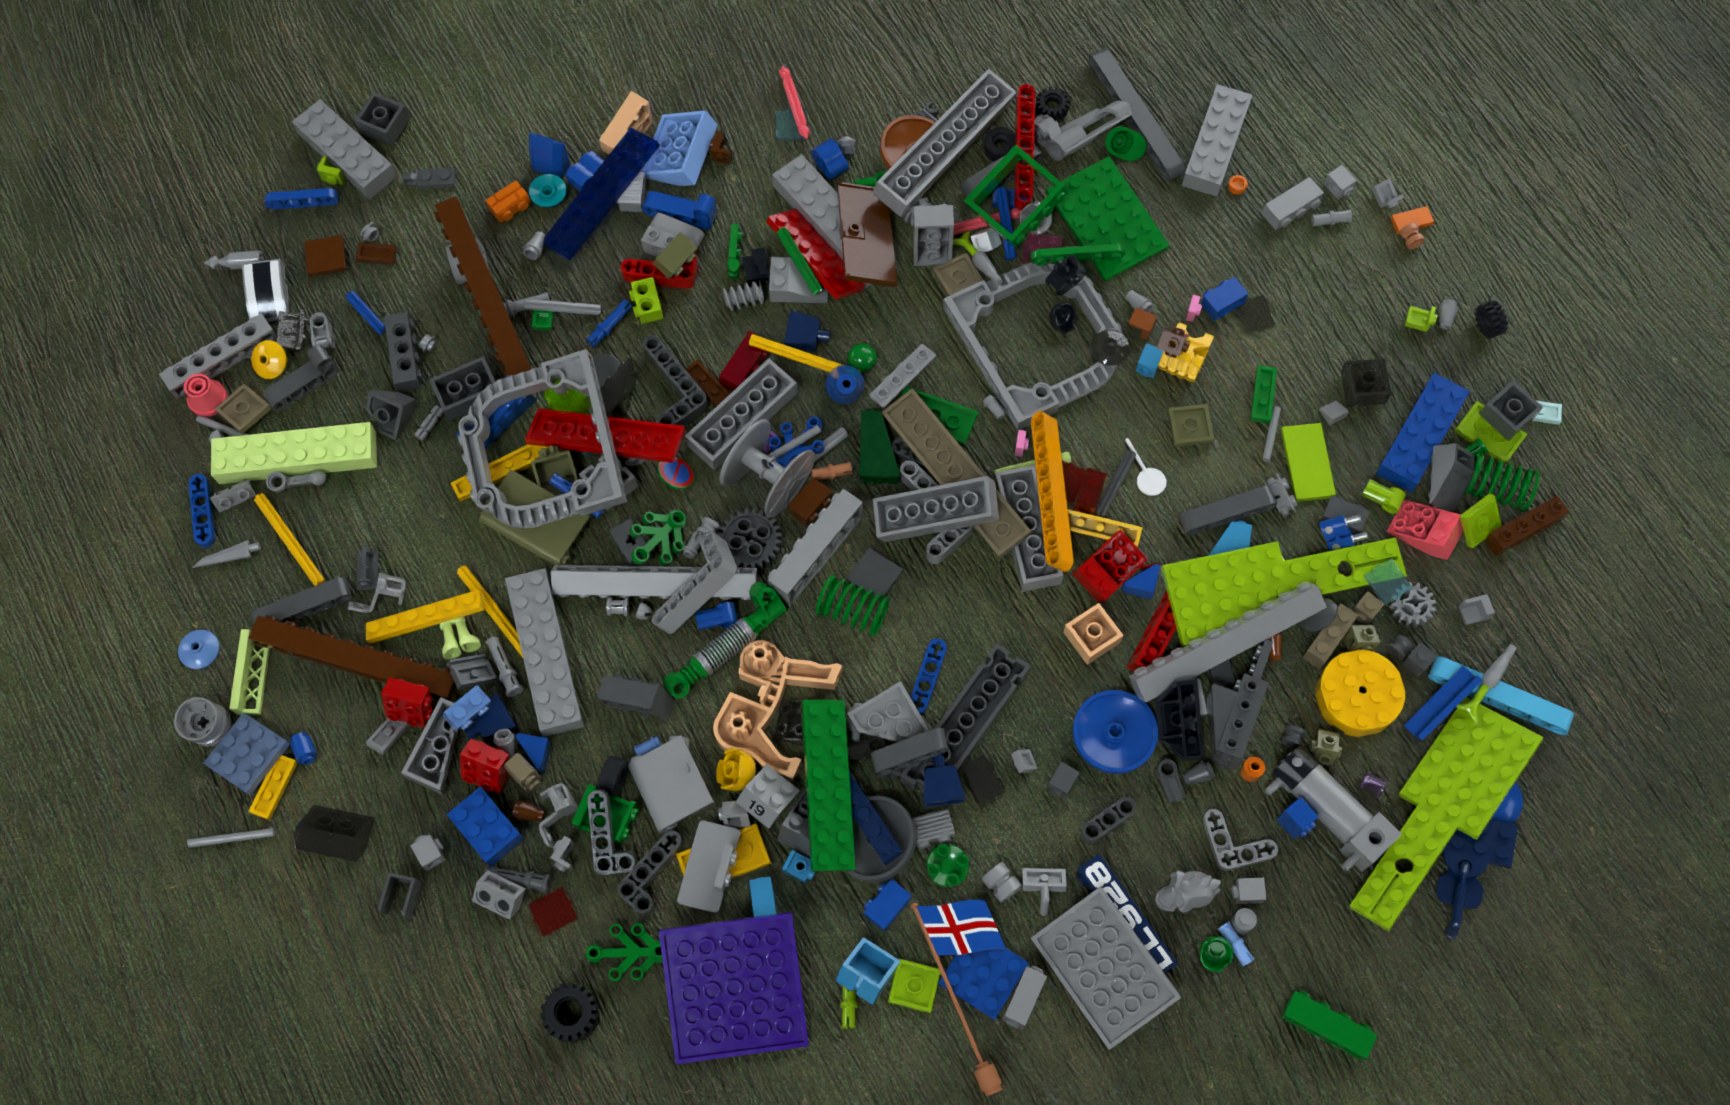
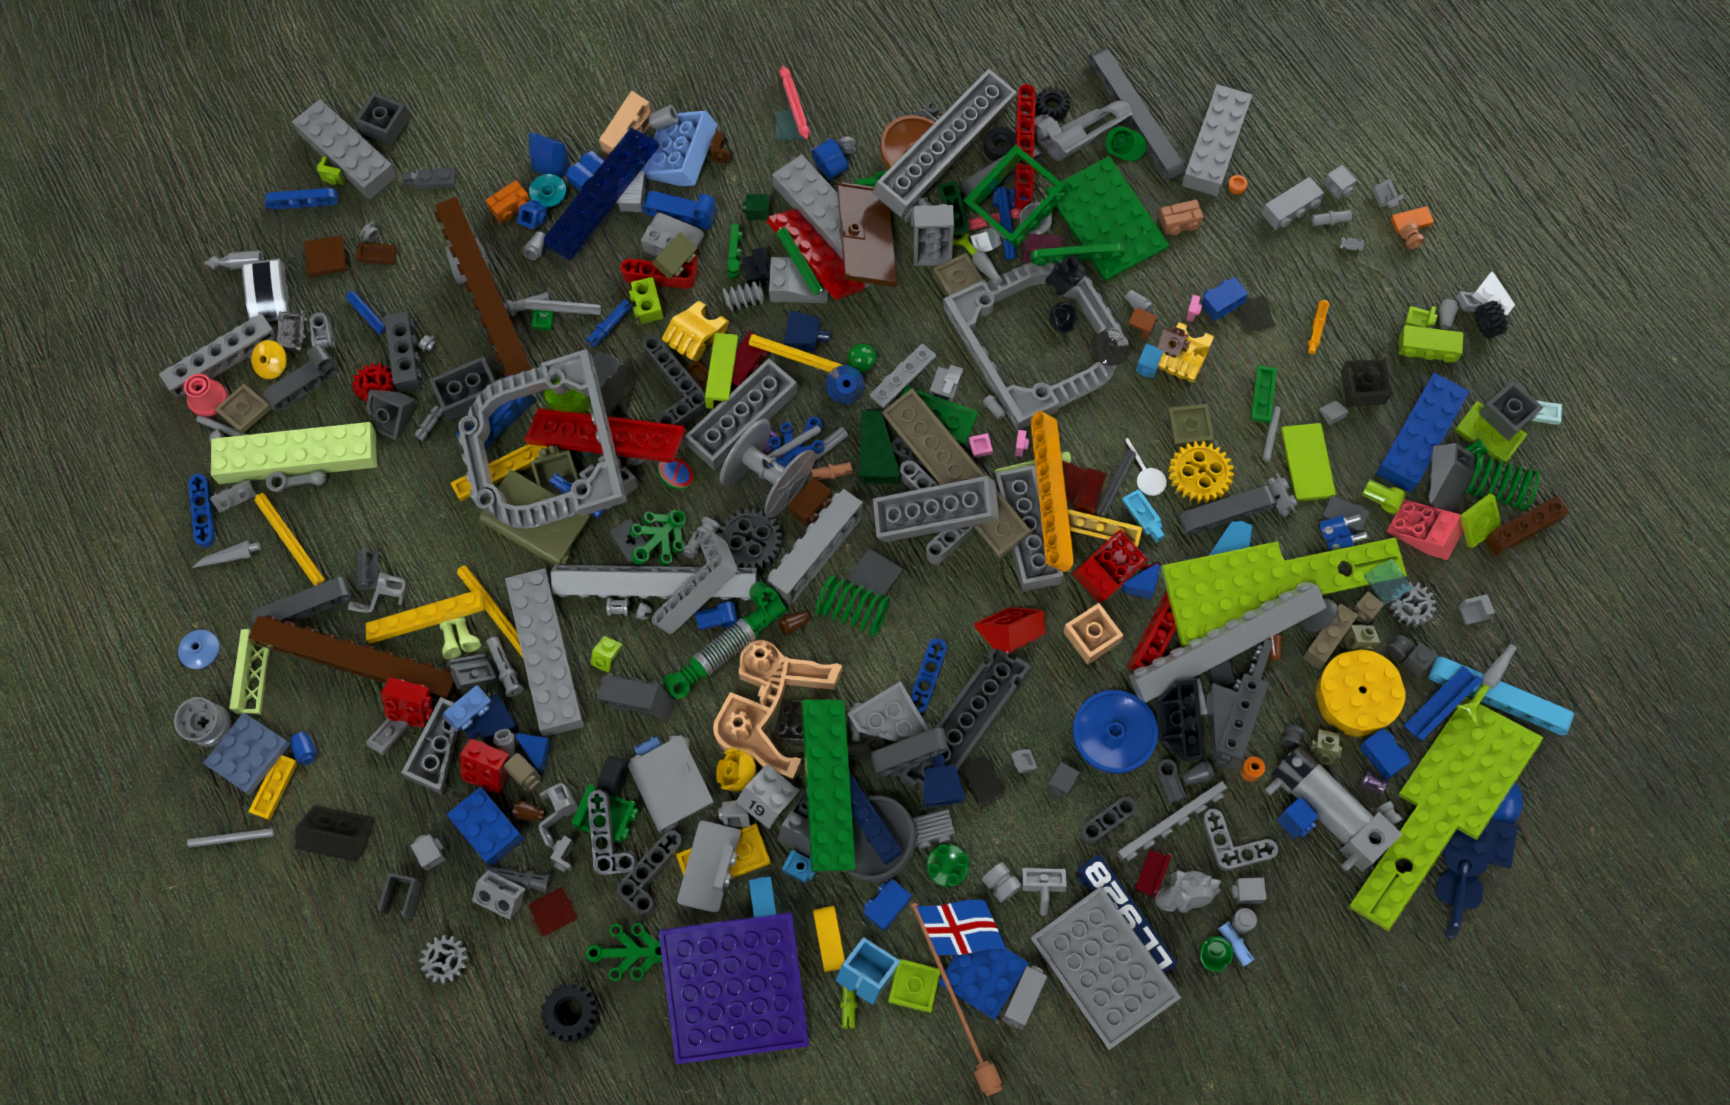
green brick [1280,990,1377,1061] -> none
none -> red gear [351,362,395,403]
none -> light grey gear [420,935,469,985]
none -> blue brick [517,200,547,229]
none -> lime bracket [591,636,622,672]
none -> light grey brick [649,105,678,131]
none -> yellow piece [662,301,729,361]
none -> lime panel [705,333,738,409]
none -> dark green brick [743,194,770,220]
none -> reddish brown cone [778,610,810,635]
none -> yellow beam [813,906,845,972]
none -> light grey piece [929,365,963,402]
none -> dark green slope [938,180,970,237]
none -> bright pink plate [968,433,993,458]
none -> red slope [974,607,1045,653]
none -> light grey plate [1116,781,1227,862]
none -> medium azure hinge [1121,489,1165,543]
none -> dark red panel [1134,849,1172,899]
none -> nougat brick [1158,200,1203,235]
none -> yellow gear [1168,441,1234,504]
none -> light orange piece [1308,300,1330,354]
none -> light grey piece [1340,237,1364,251]
none -> blue brick [1359,728,1411,781]
none -> light grey wheel [1372,801,1403,826]
none -> lime brick [1398,325,1463,363]
none -> light grey plate [1455,291,1481,312]
none -> white wing [1472,272,1515,315]

